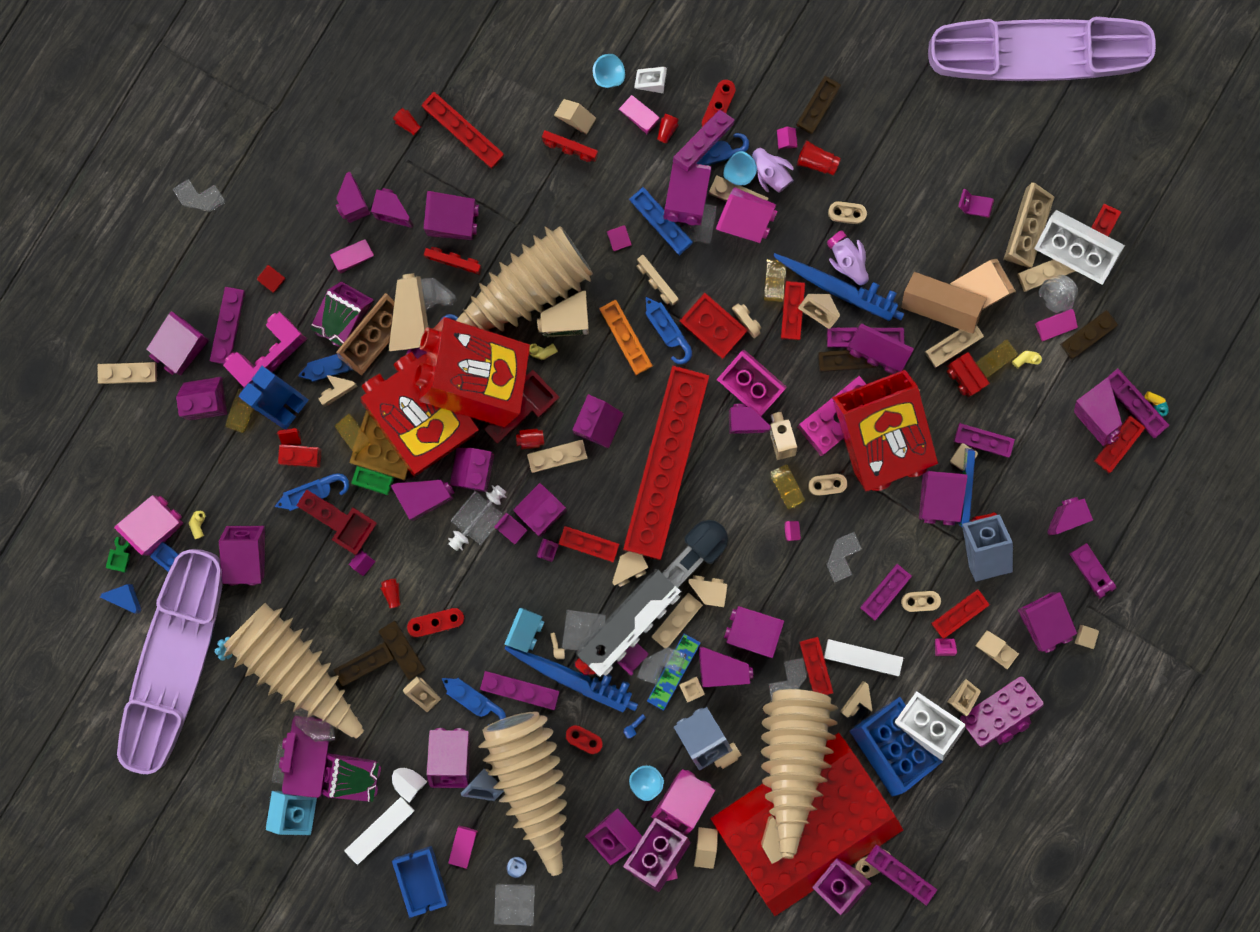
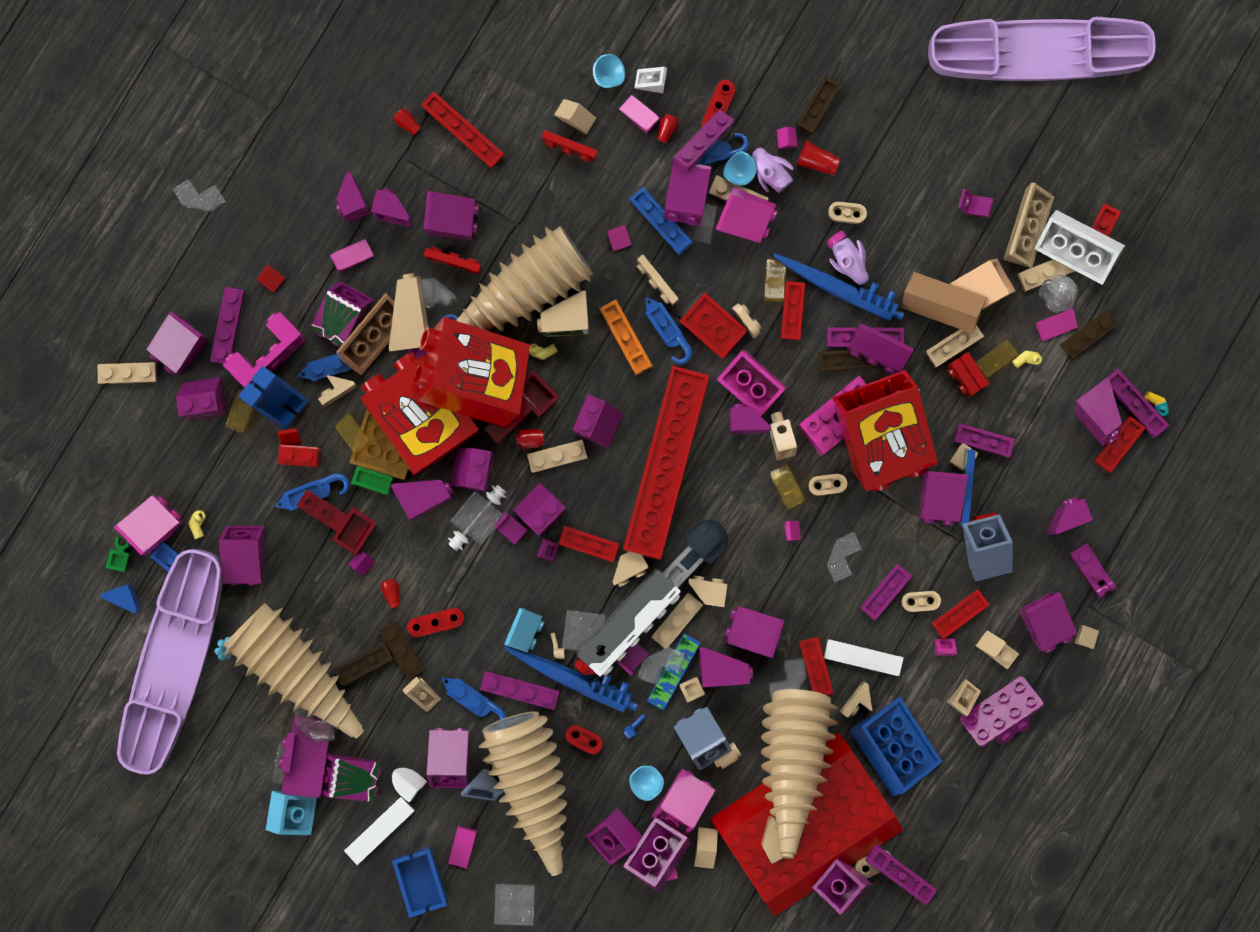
medium blue tile [507,857,527,878] -> none
tan slope [798,294,840,329] -> none
white slope [894,691,965,761] -> none

